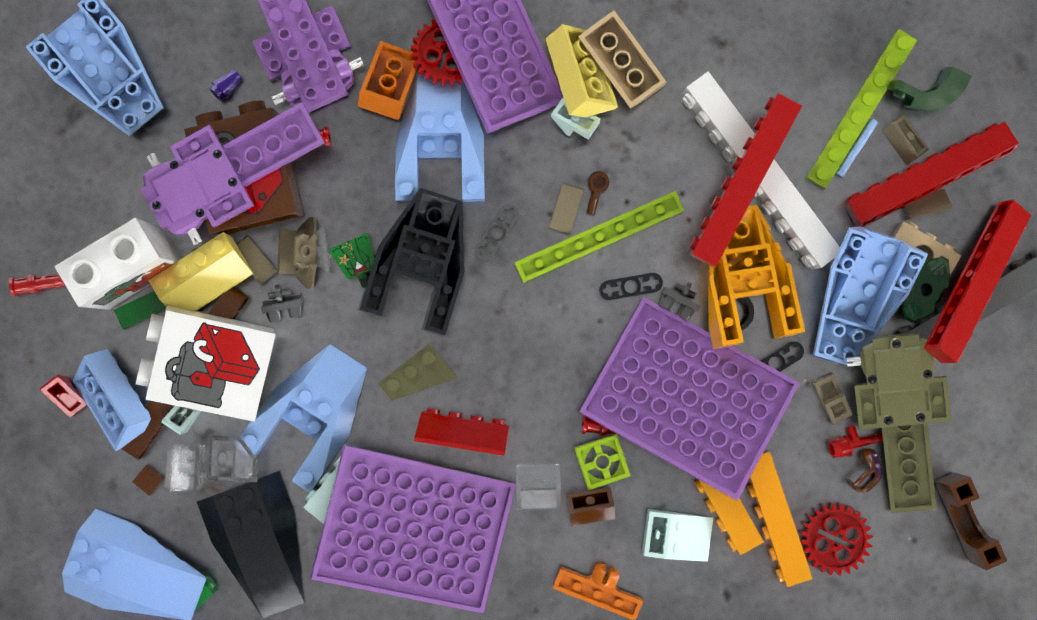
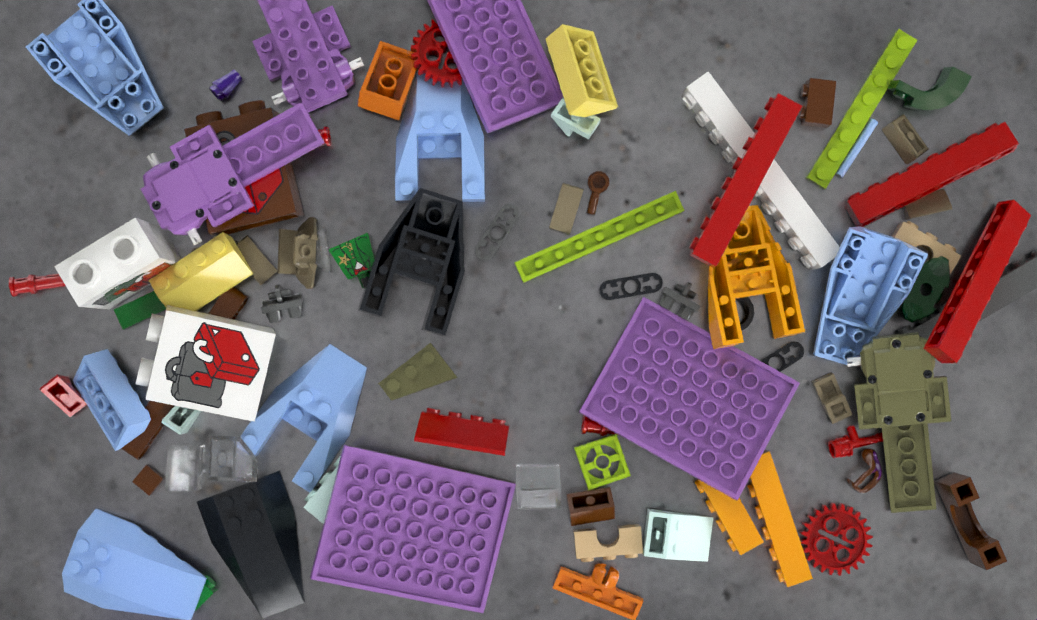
tan slope [578,10,666,109] -> none
none -> tan arch [573,524,643,562]
none -> reddish brown brick [798,78,836,128]

